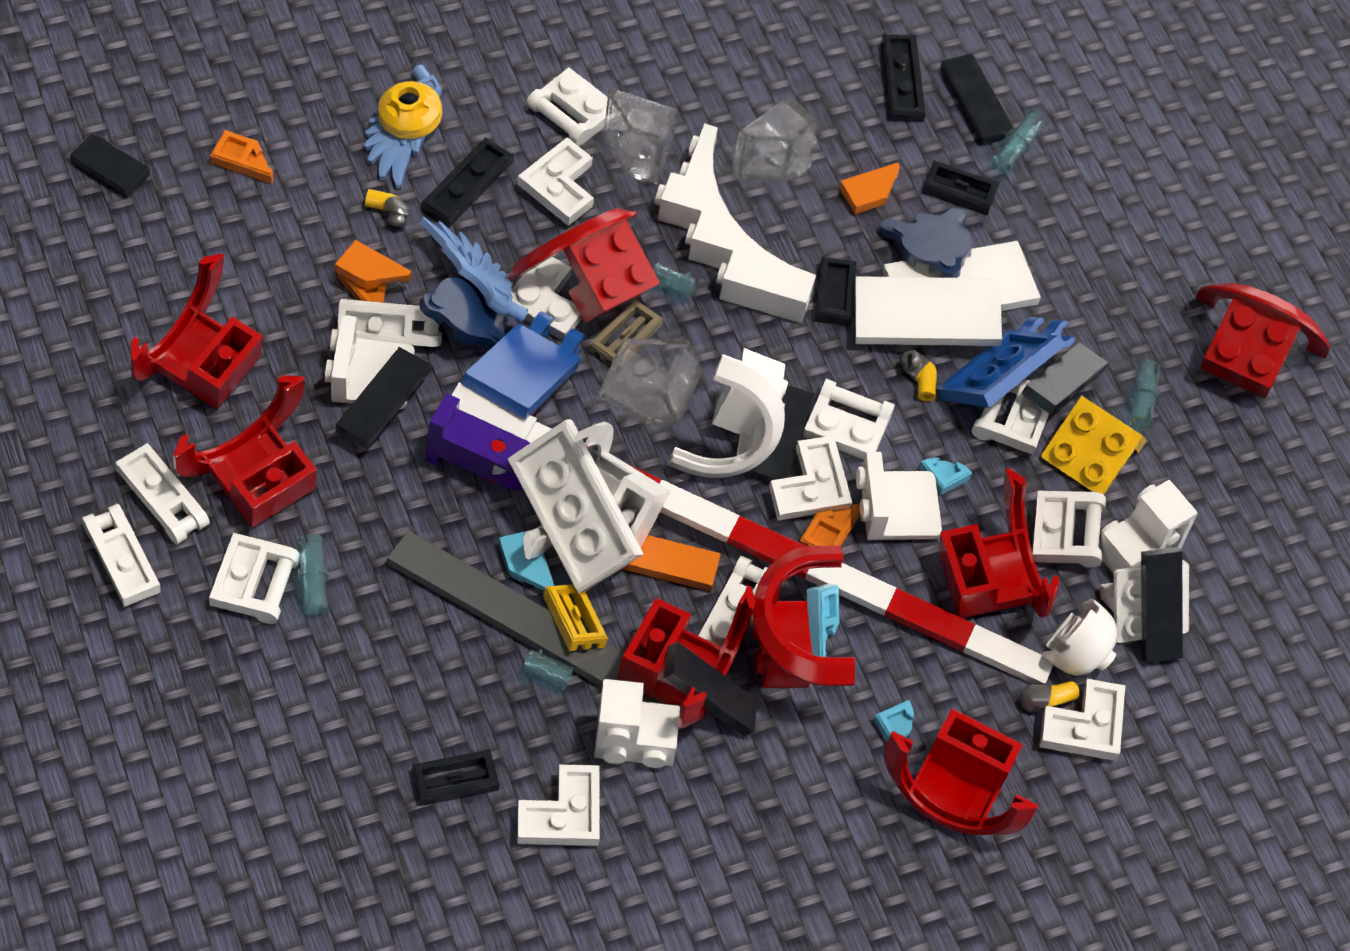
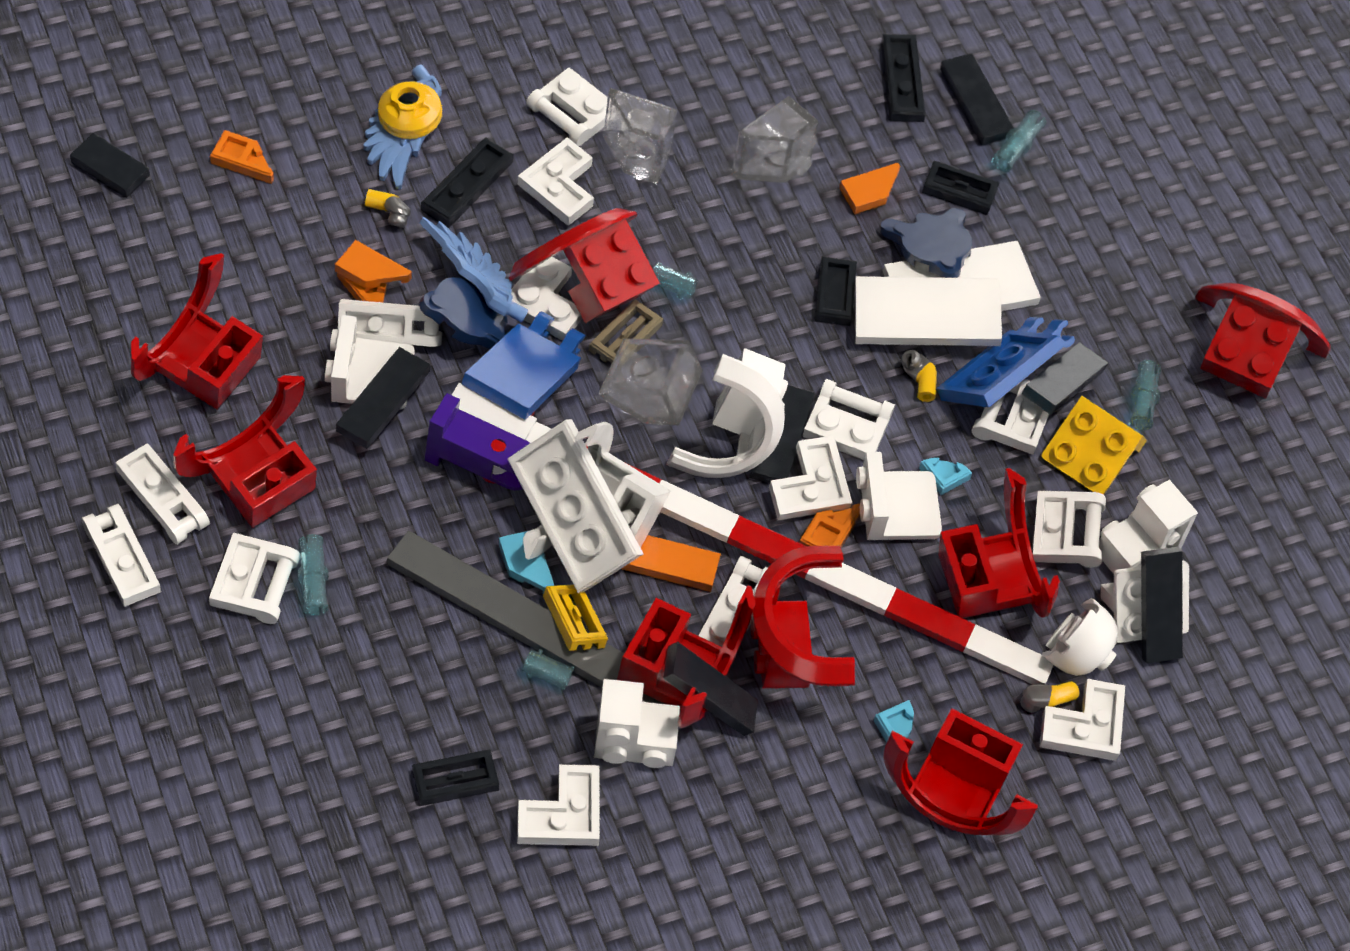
white arch [654,124,816,323] -> none
medium azure tile [807,584,839,657] -> none

